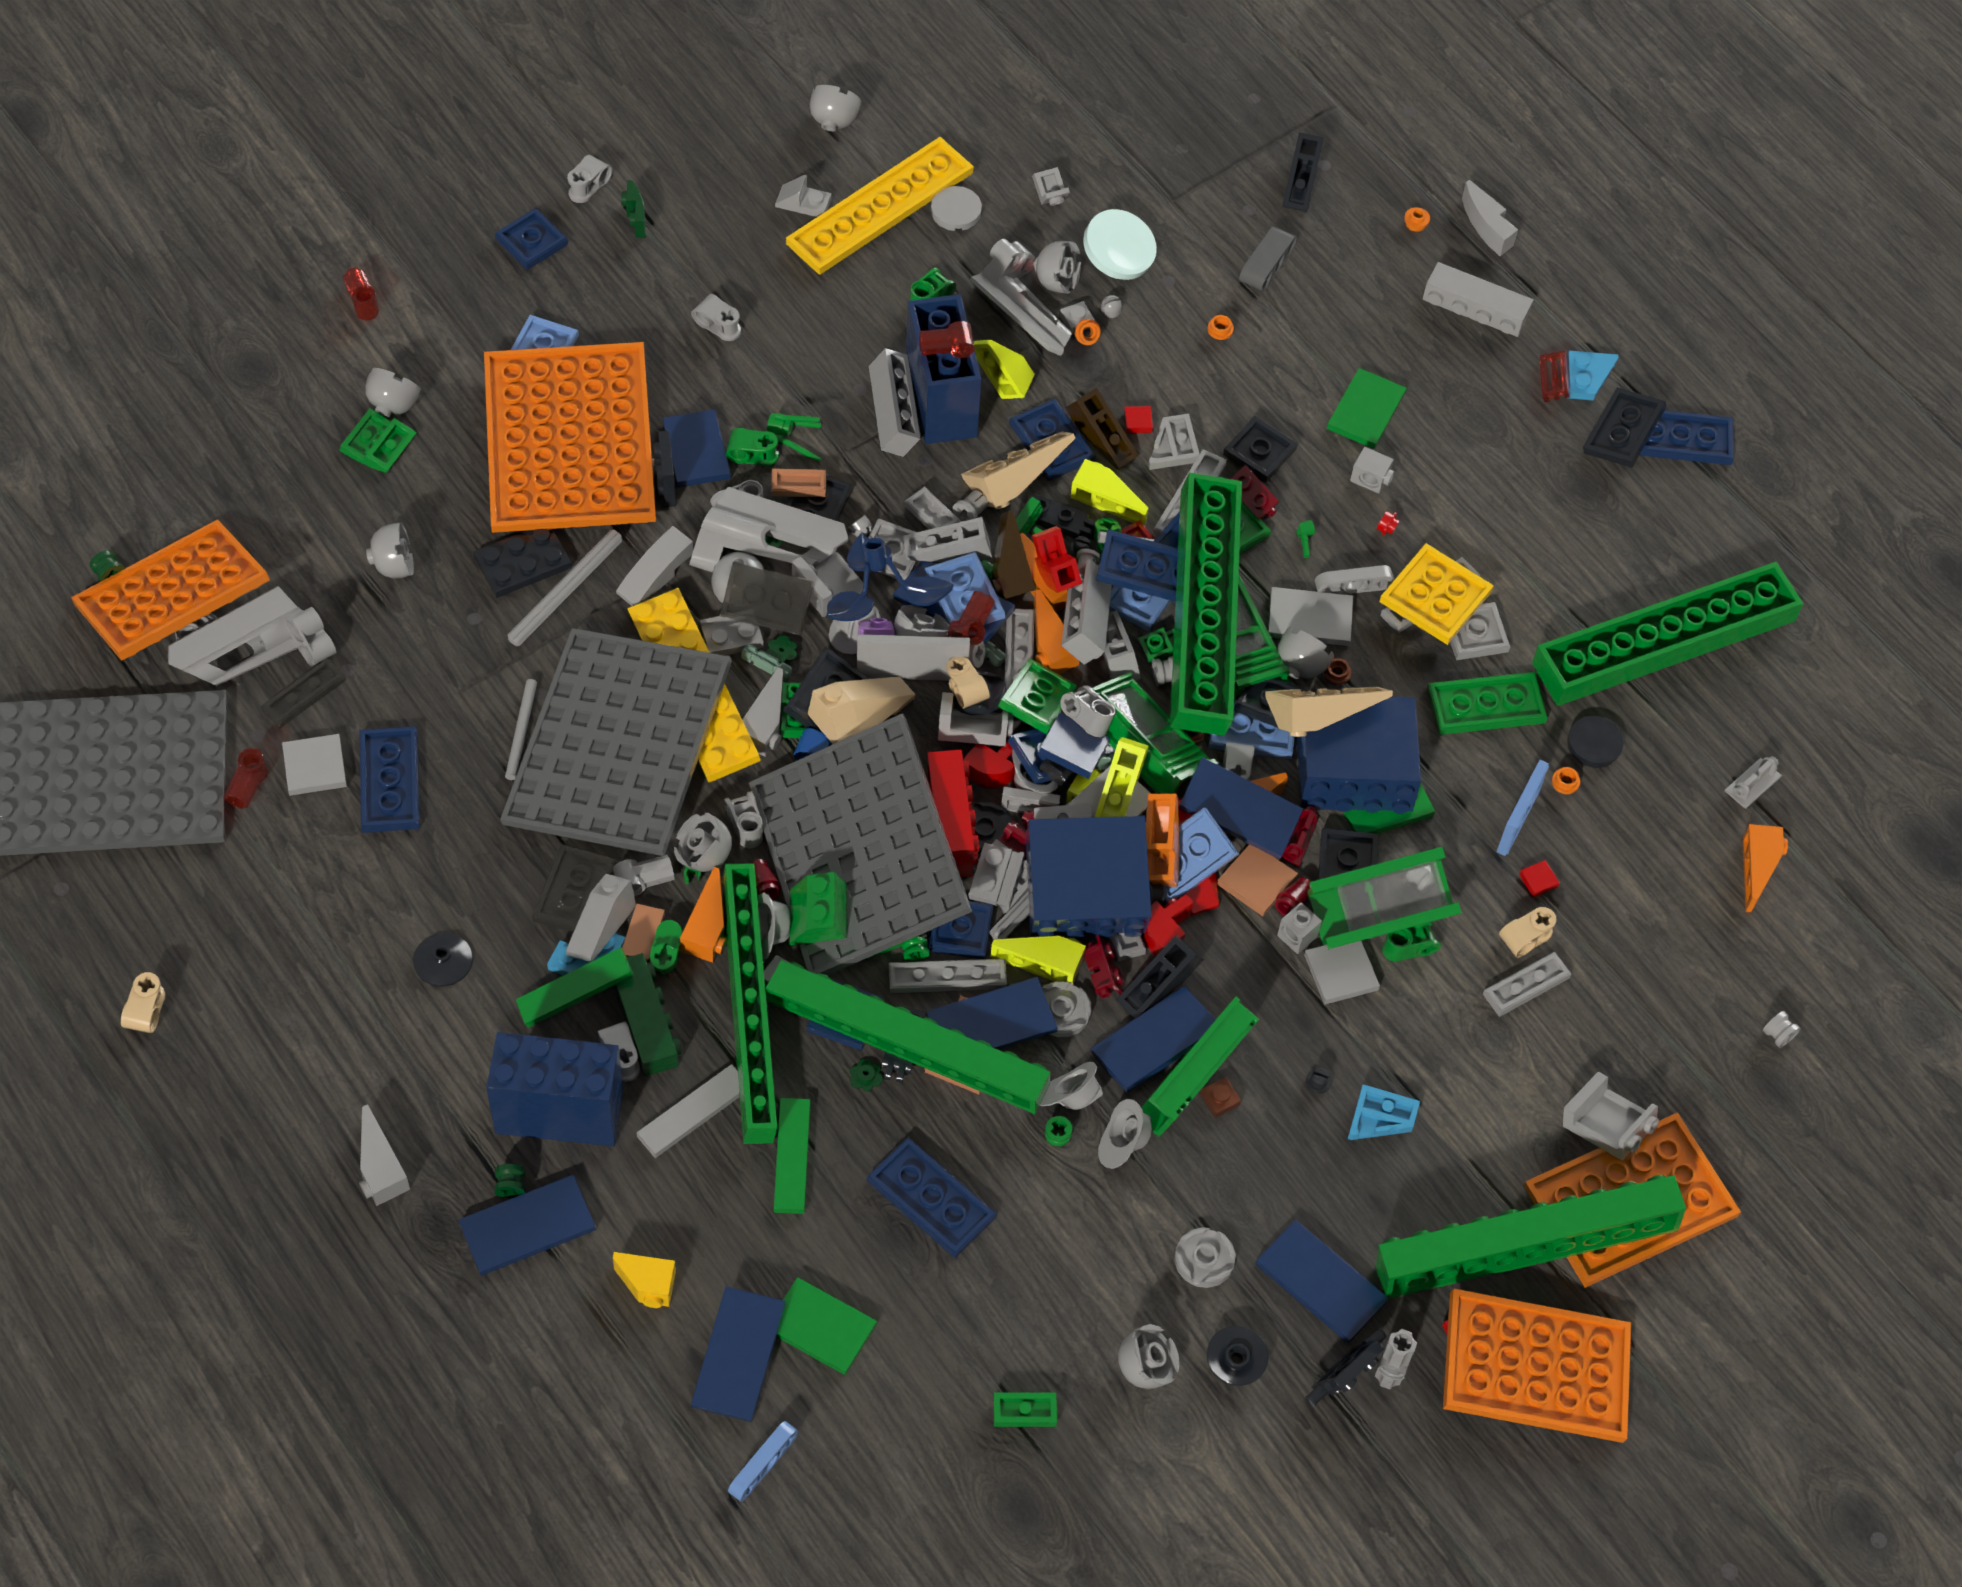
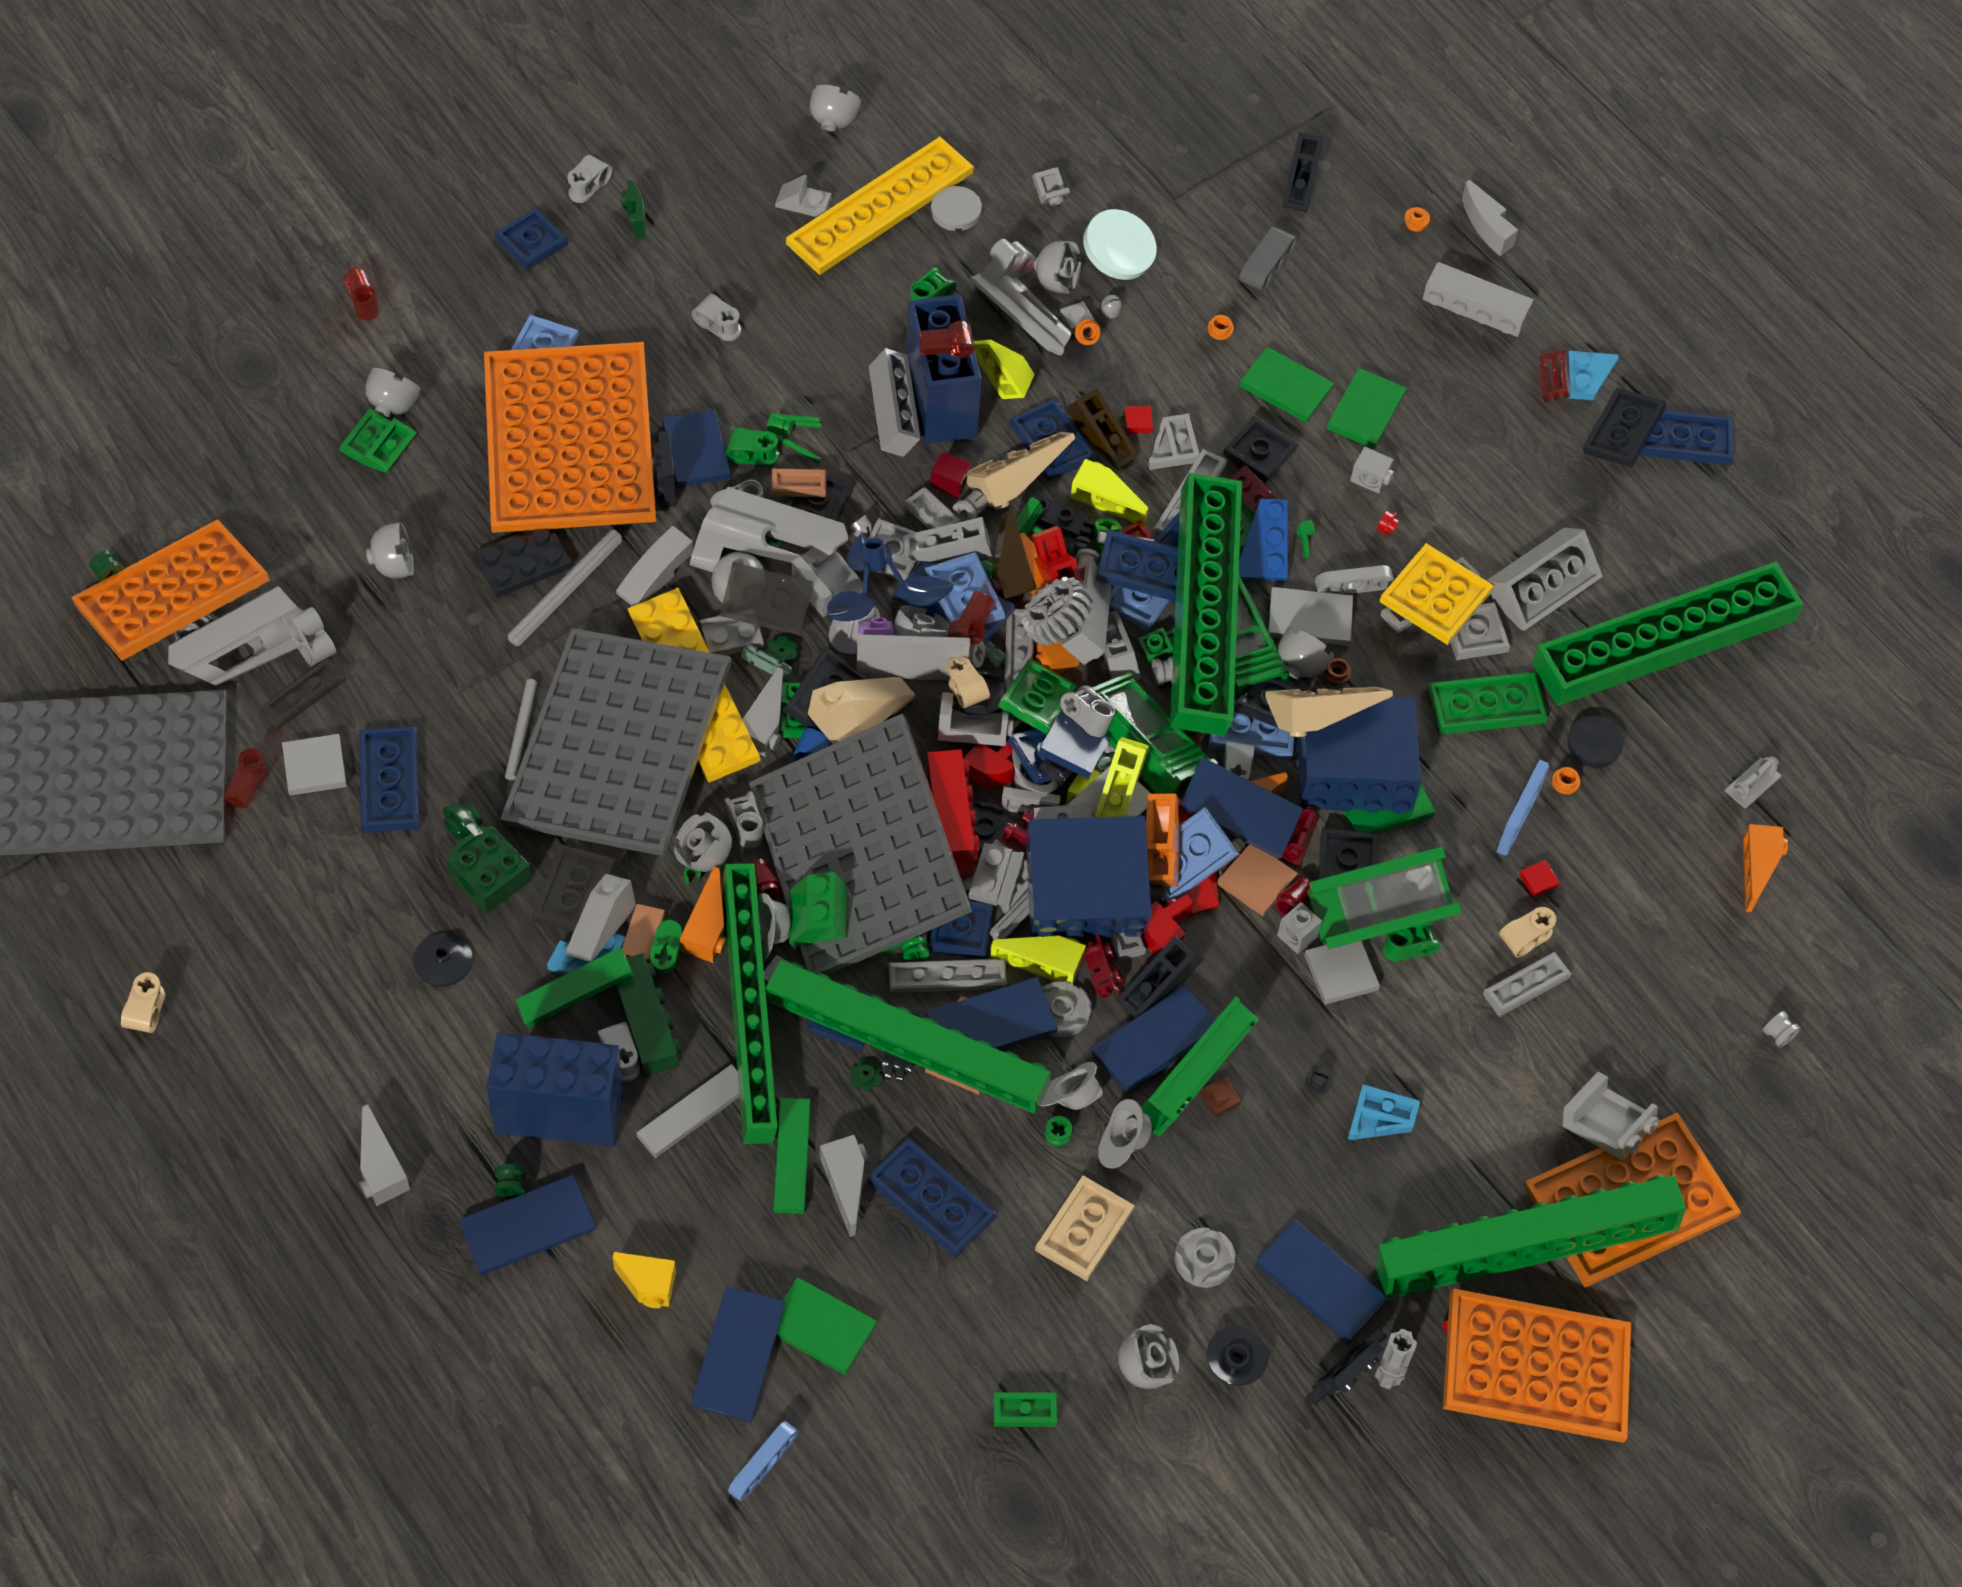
light grey piece [613,855,674,897] -> none
none -> dark green brick [443,803,531,915]
none -> light grey slope [820,1135,868,1237]
none -> dark red panel [930,452,971,498]
none -> light grey gear [1021,577,1093,646]
none -> tan plate [1035,1176,1135,1281]
none -> green tile [1239,347,1334,423]
none -> blue wing [1239,499,1288,581]
none -> light grey slope [1486,528,1603,631]

